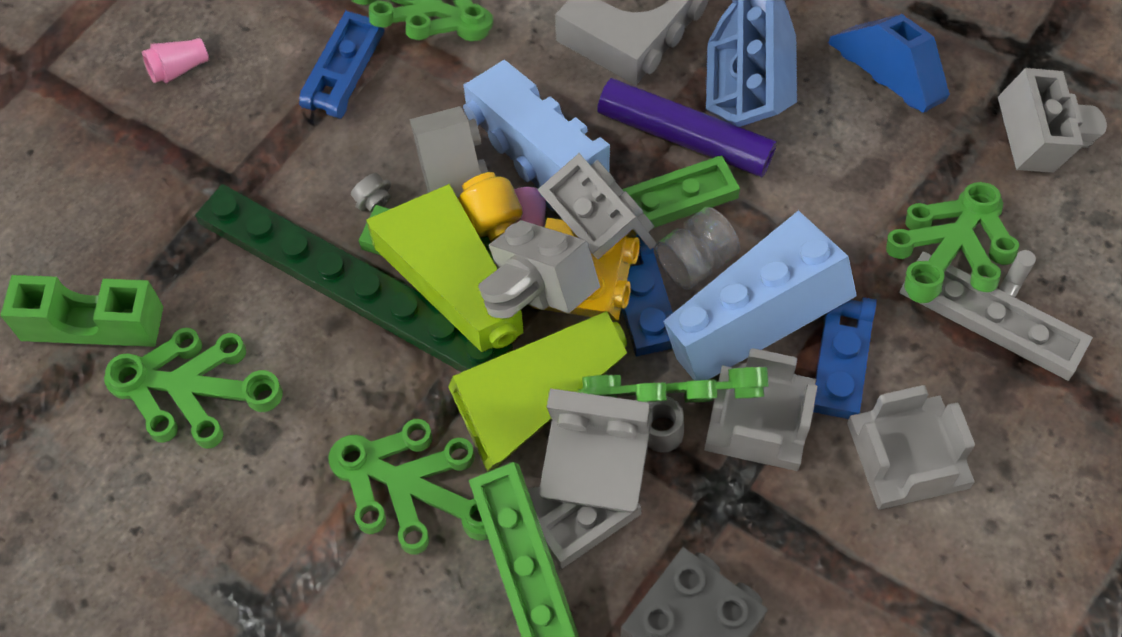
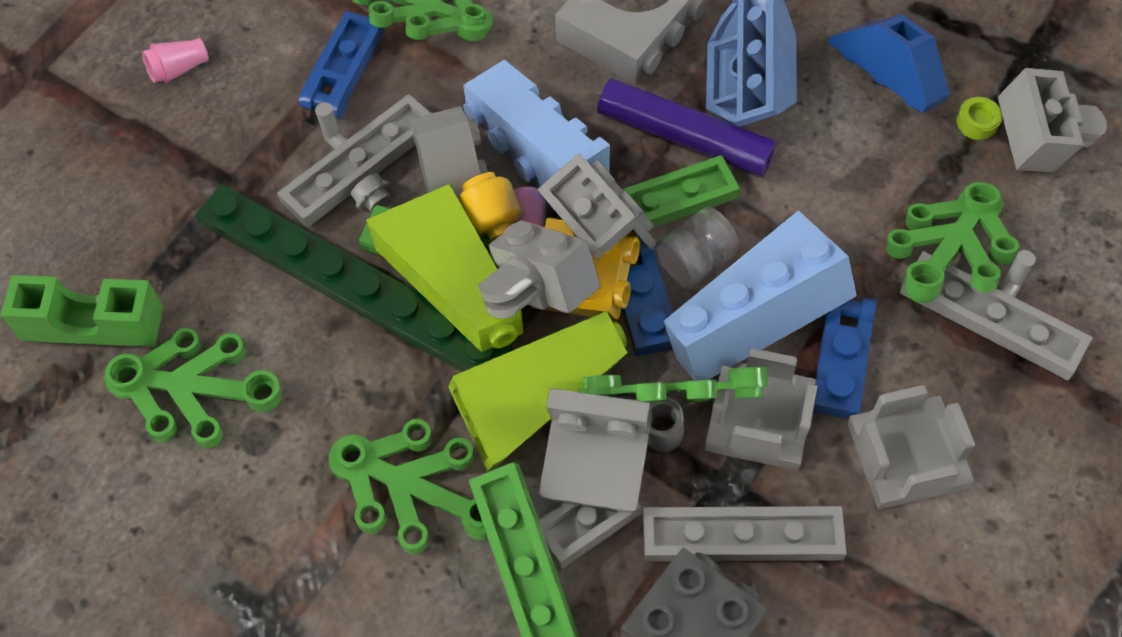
none -> light grey plate [277,94,432,228]
none -> light grey plate [643,506,847,561]
none -> lime tile [956,97,1003,140]

